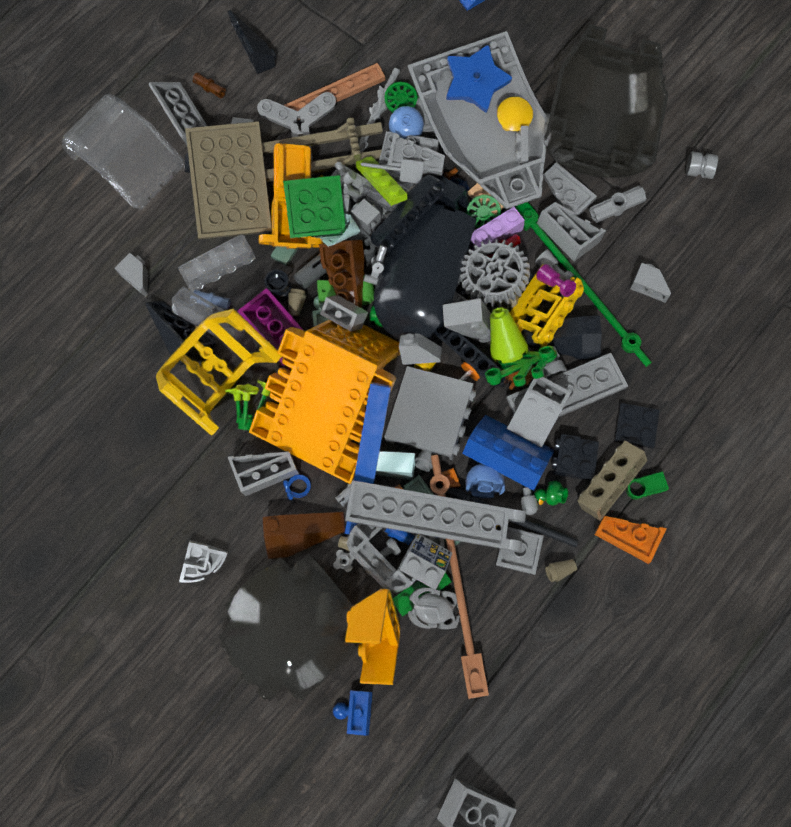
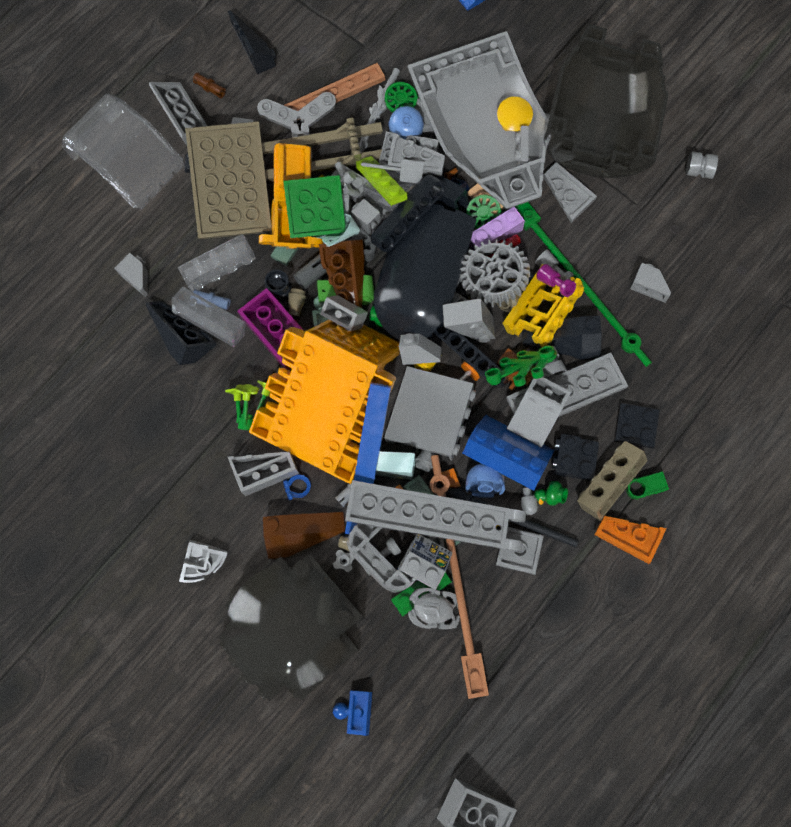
yellow windscreen [156,309,282,435] -> none
light orange windscreen [345,589,400,685] -> none
light grey piece [363,245,387,285] -> none
blue cone [385,528,415,545] -> none
blue plate [446,45,512,113] -> none
lime cone [490,307,528,363] -> none
light grey wedge [537,202,606,261] -> none
dark tan cone [545,559,577,582] -> none
light grey piece [589,186,647,223] -> none

